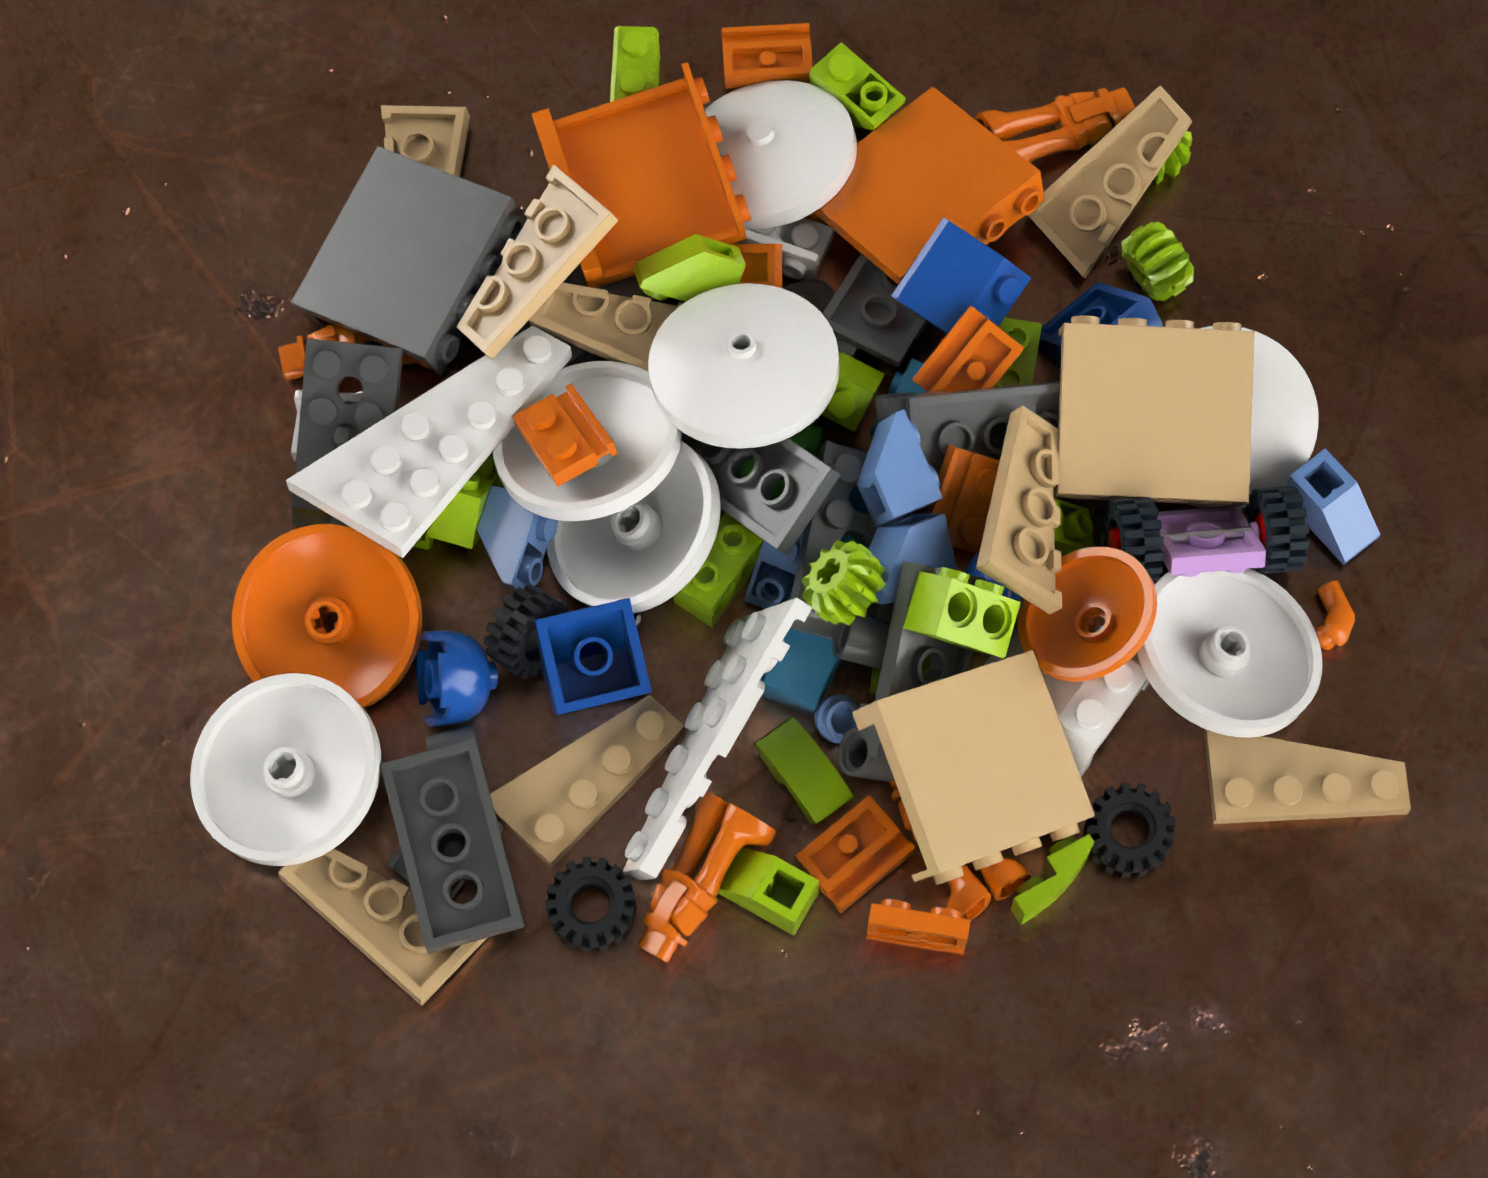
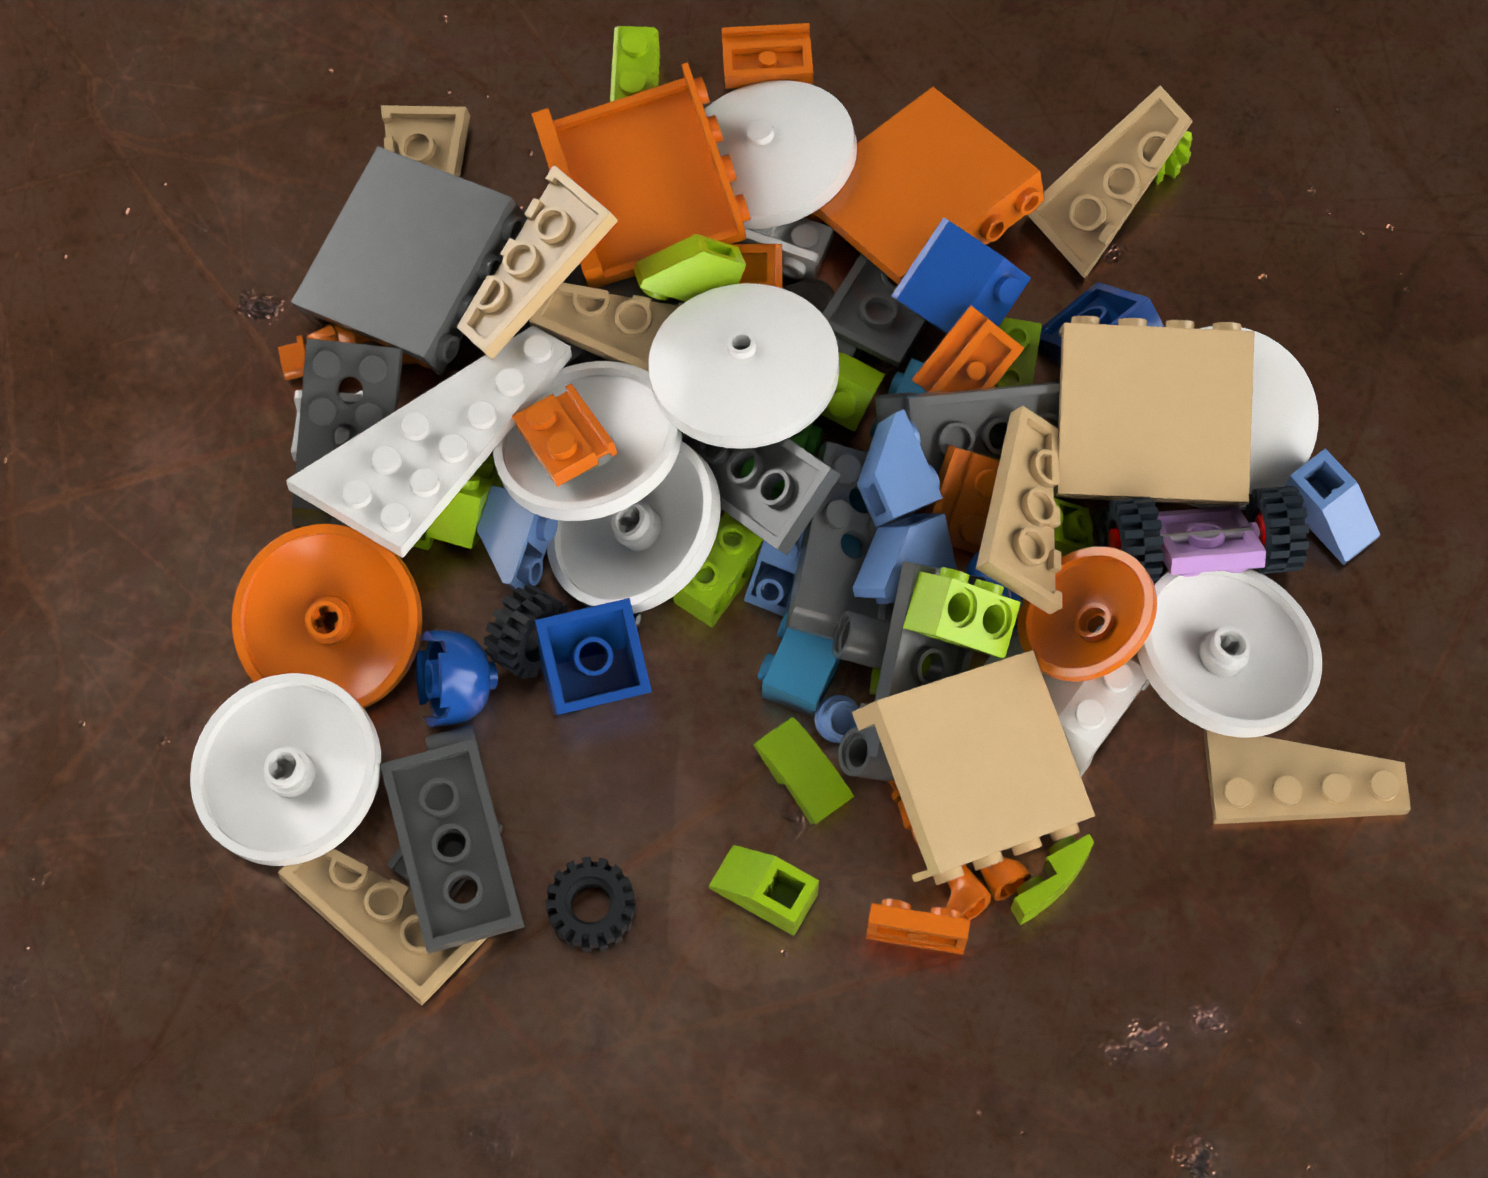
tan wing [490,695,685,868] -> none
white wing [623,598,813,881] -> none
orange piece [637,791,777,963] -> none
orange plate [795,795,916,914] -> none
lime gear [801,540,886,626] -> none
lime slope [809,42,905,130] -> none
orange piece [975,87,1135,163] -> none
black tyre [1083,782,1176,878] -> none
lime gear [1122,221,1194,301] -> none
orange arm [1315,580,1355,650] -> none

